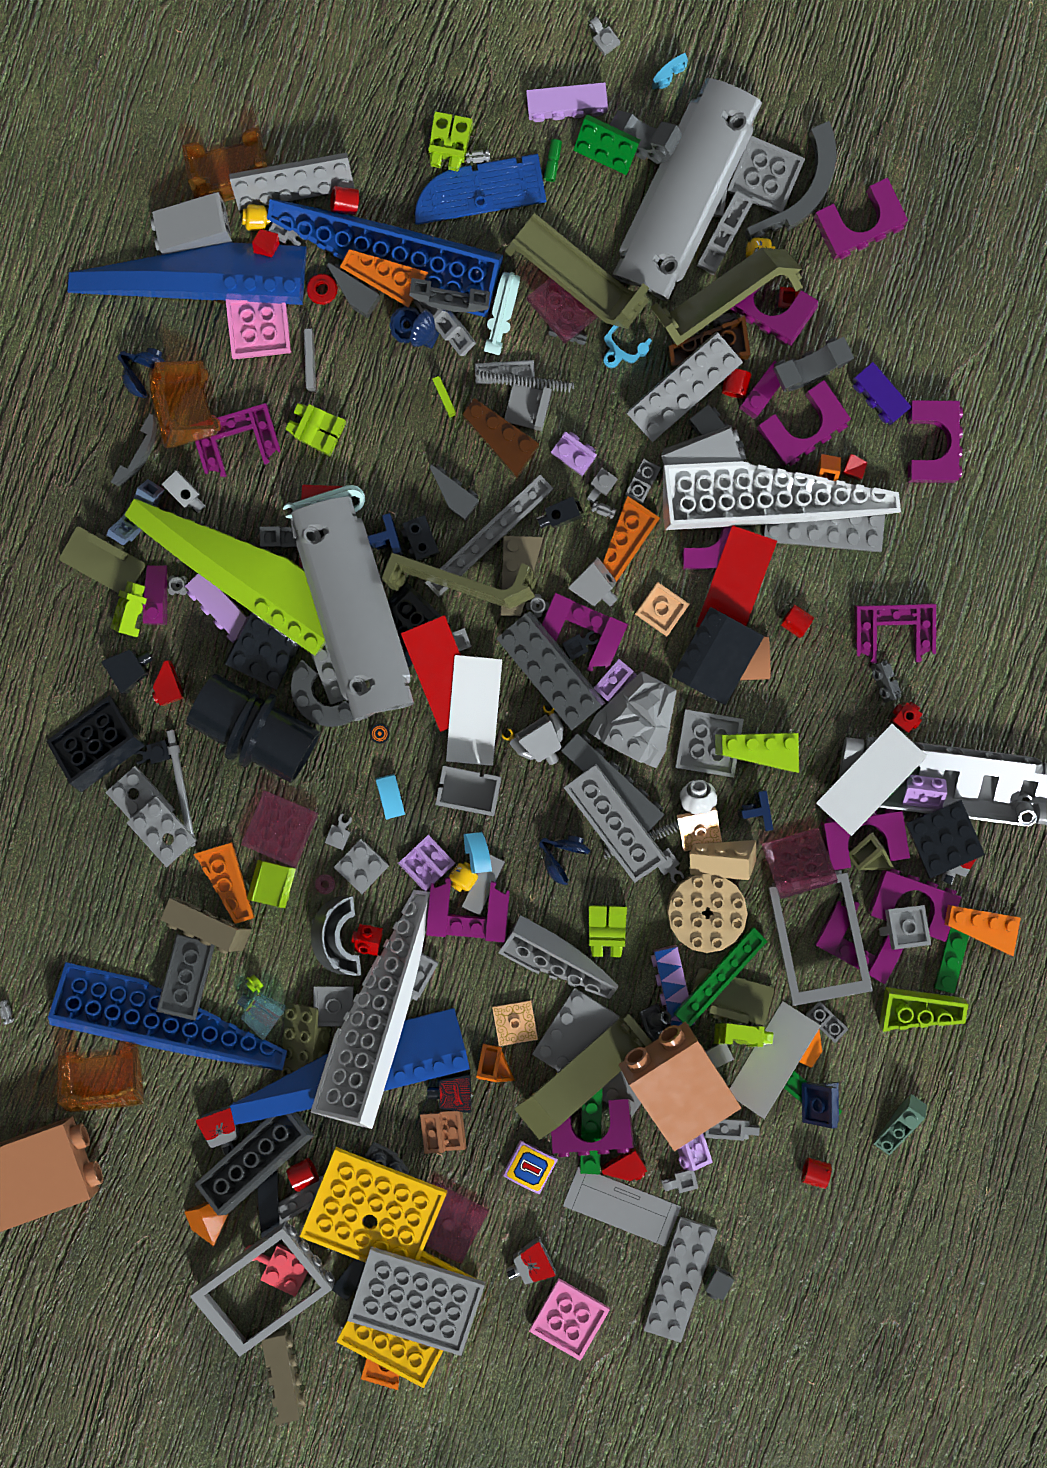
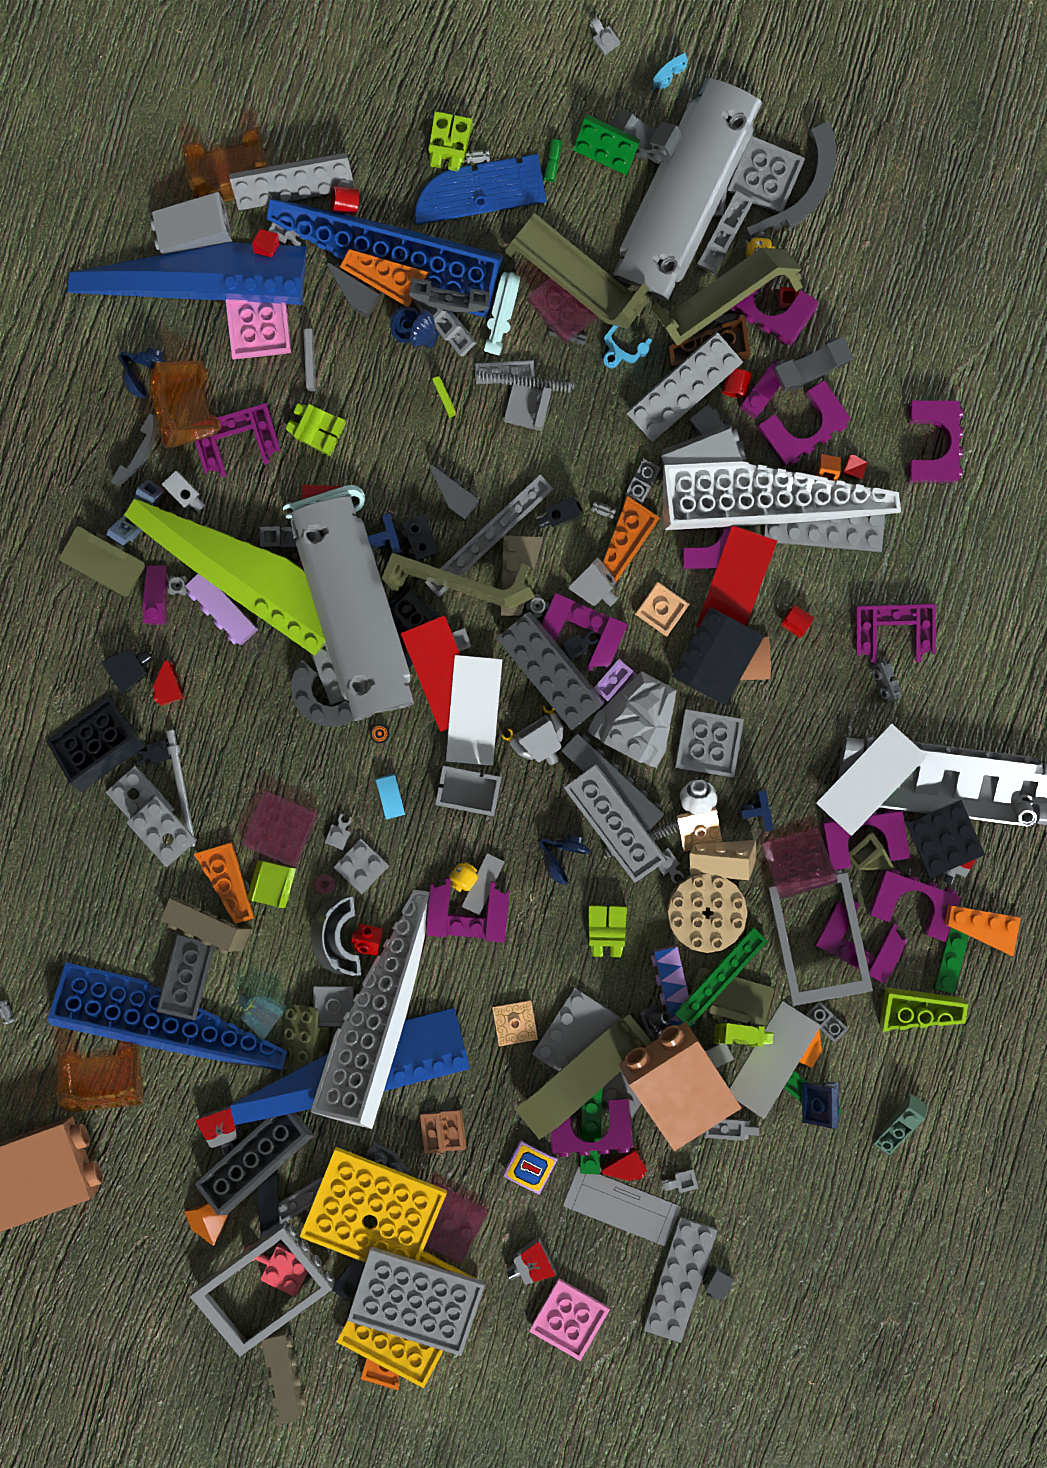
lime hips [110,581,147,637] -> none
black piece [186,673,321,783] -> none
black plate [224,611,300,690] -> none
yellow head [242,204,271,231] -> none
lime plate [246,974,264,993] -> none
red piece [286,1158,319,1192] -> none
red piece [306,273,338,305] -> none
lavender slope [398,835,455,891] -> none
light grey hinge [409,953,439,1004] -> none
black torso [427,1072,472,1113] -> none
reddish brown wedge [463,398,539,479] -> none
medium azure slope [464,832,492,873] -> none
orange slope [476,1044,515,1082] -> none
light grey wedge [499,915,618,999] -> none
lavender brick [526,82,608,122] -> none
lavender bracket [551,432,597,476] -> none
light grey plate [587,468,618,504] -> none
lavender bracket [677,1133,713,1171] -> none
lime wedge [715,733,799,773] -> none
red piece [801,1157,832,1189] -> none
magenta arch [813,178,908,260] -> none
dark purple brick [852,362,911,425] -> none
light grey bracket [879,905,931,950] -> none
red brick [889,702,923,733] -> none
lavender bracket [902,775,947,809] -> none

